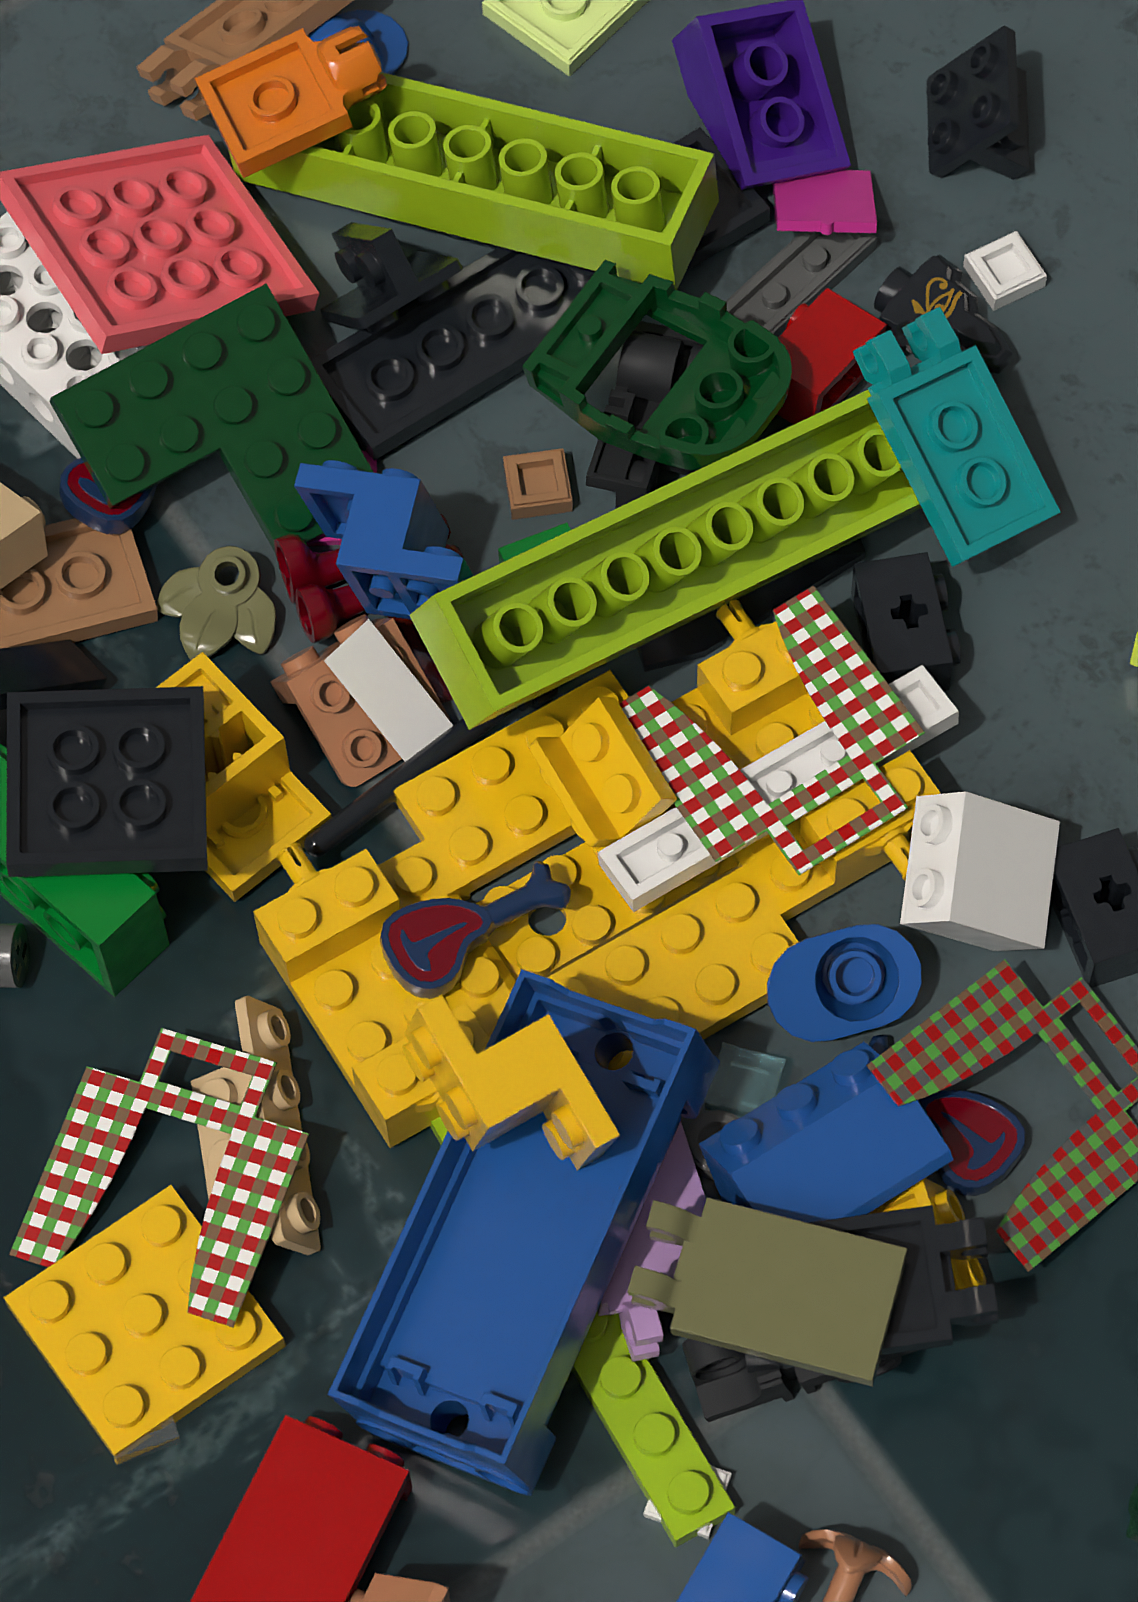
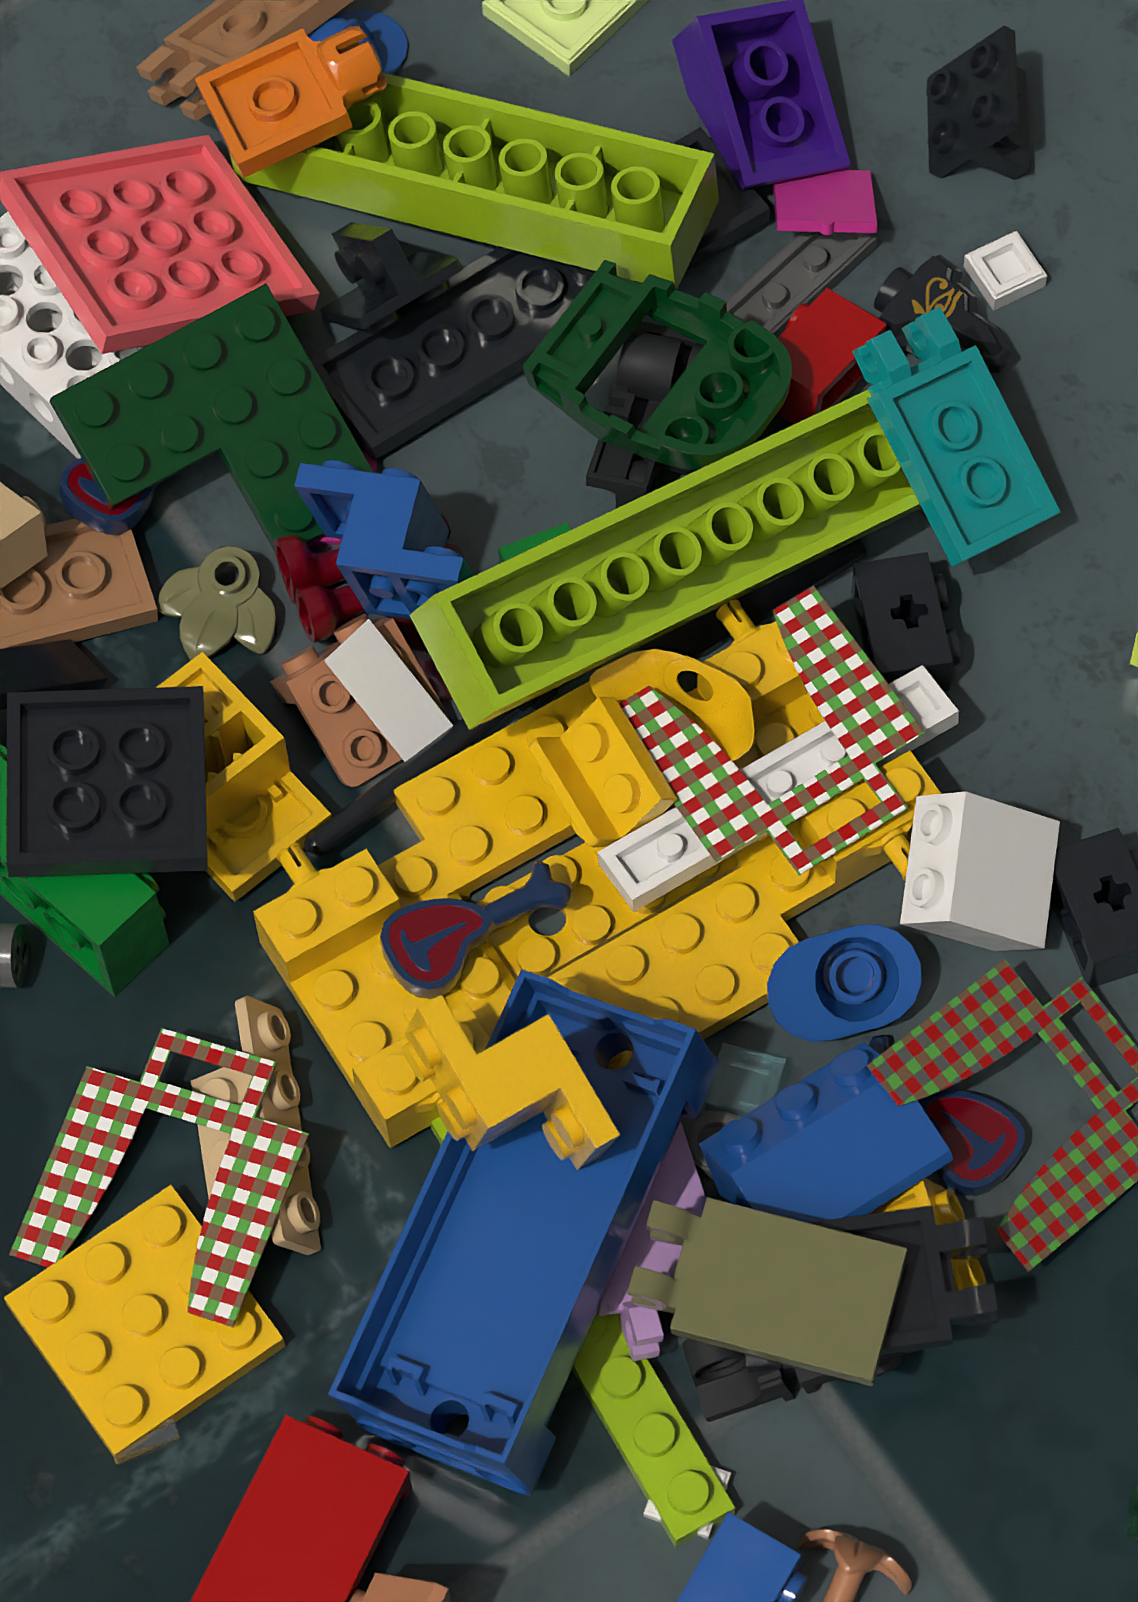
medium nougat tile [503,448,573,520] -> none
none -> yellow piece [590,649,755,762]

